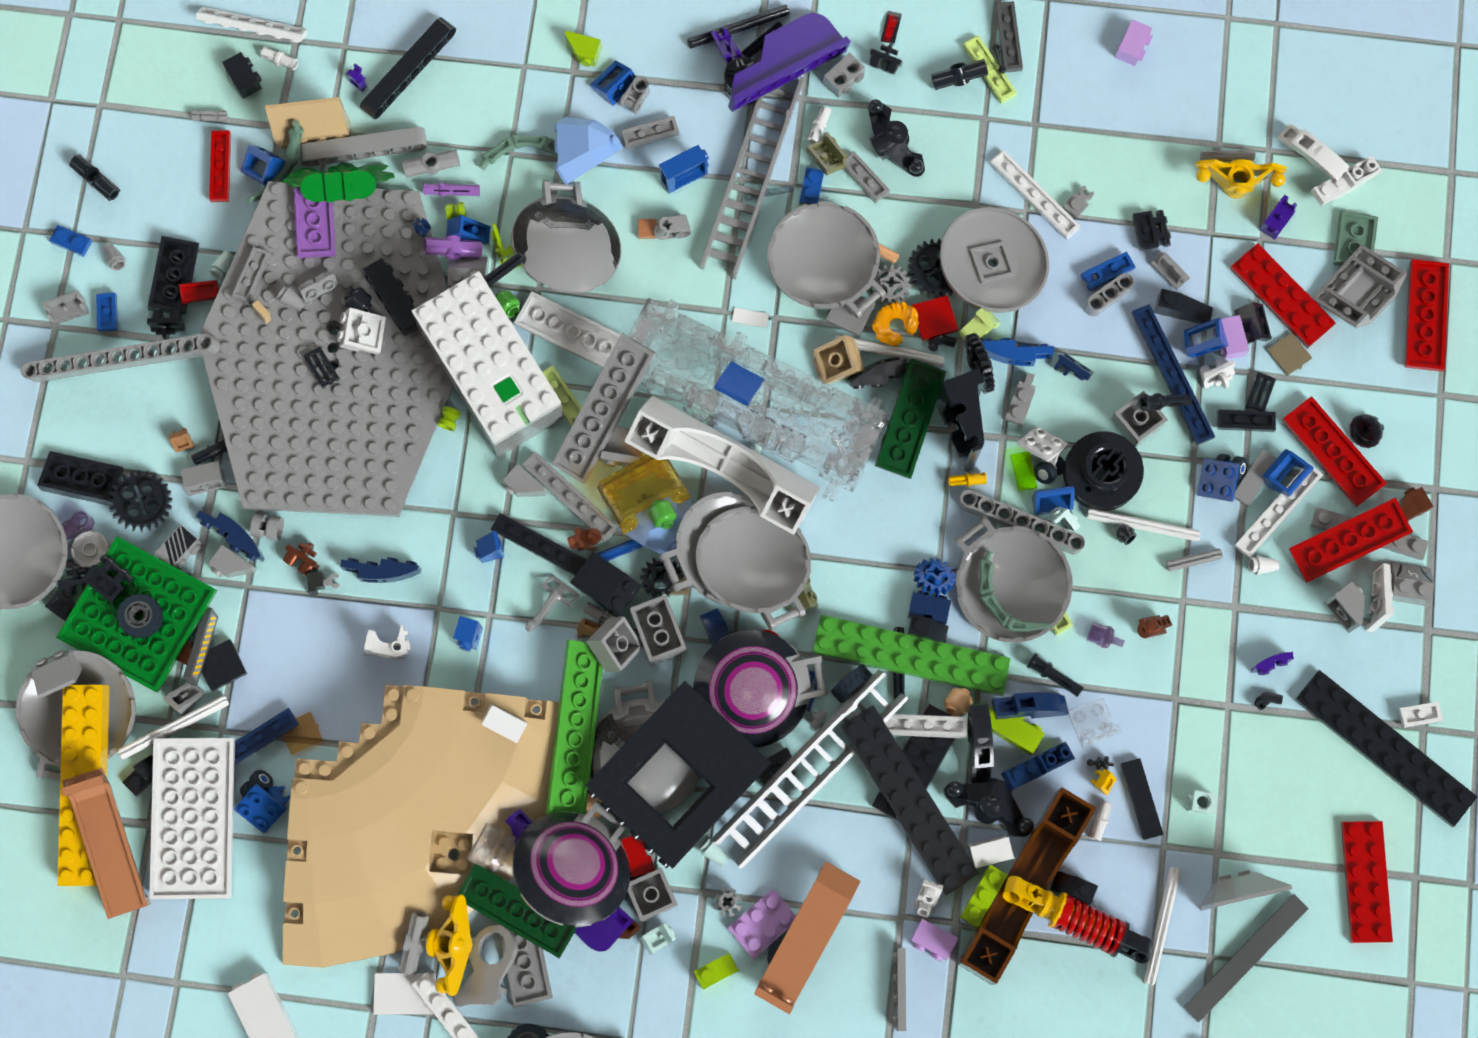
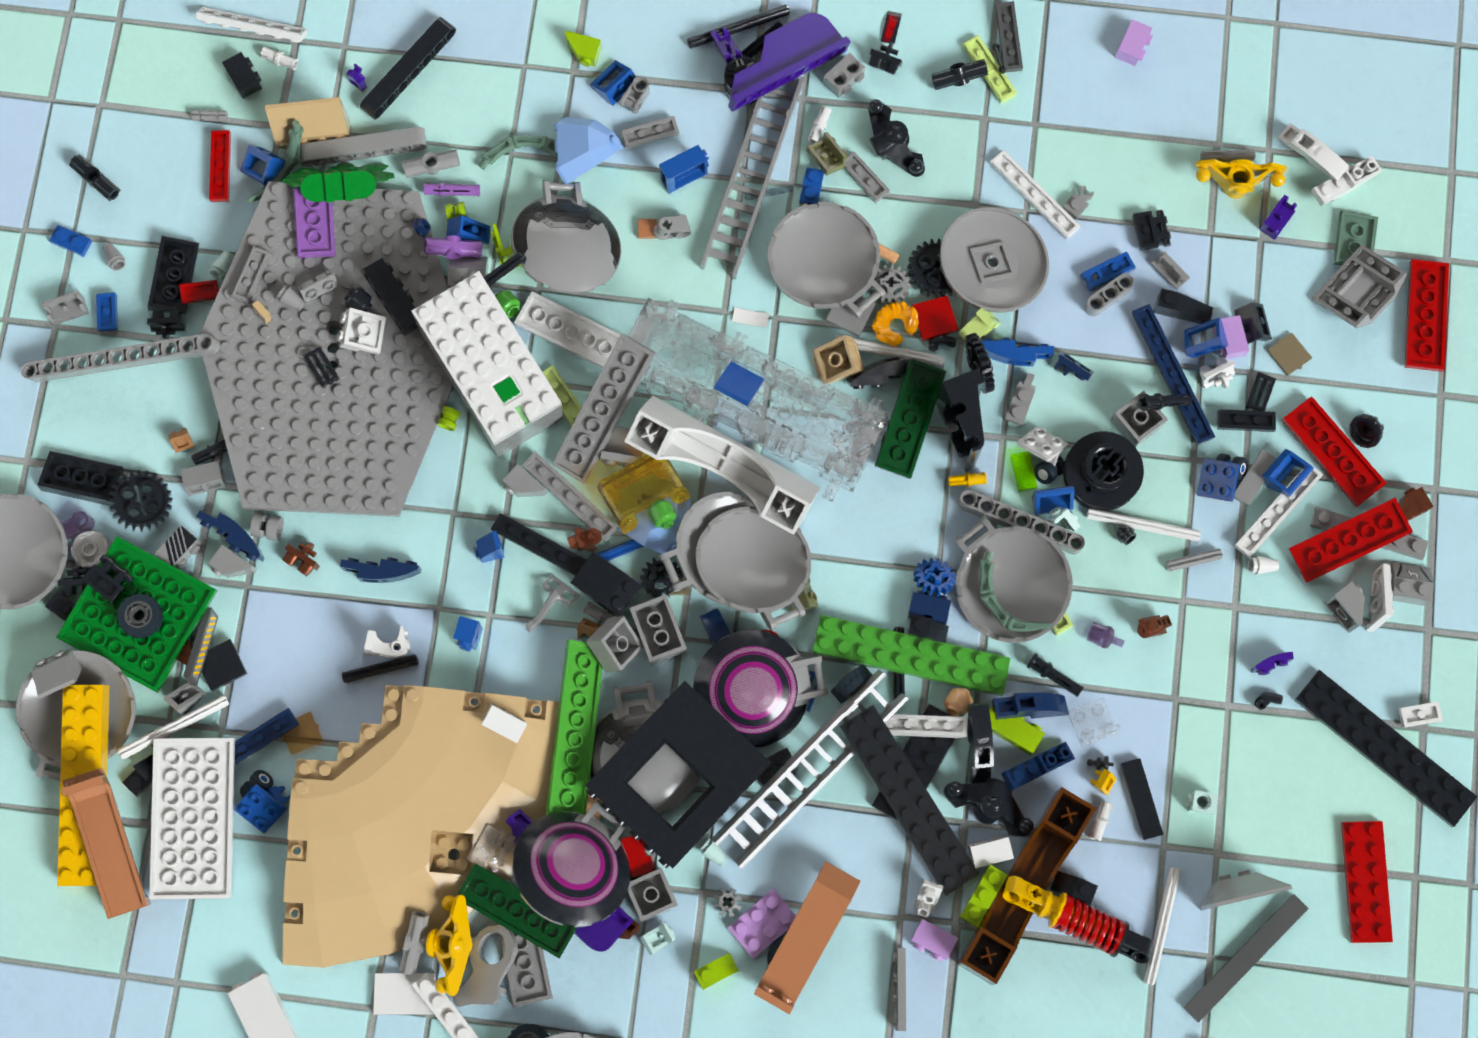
pearl dark grey piece [306,572,340,595] -> none
flat silver plate [808,709,827,732] -> none
red plate [1230,243,1336,349] -> none
none -> black axle [342,654,418,683]

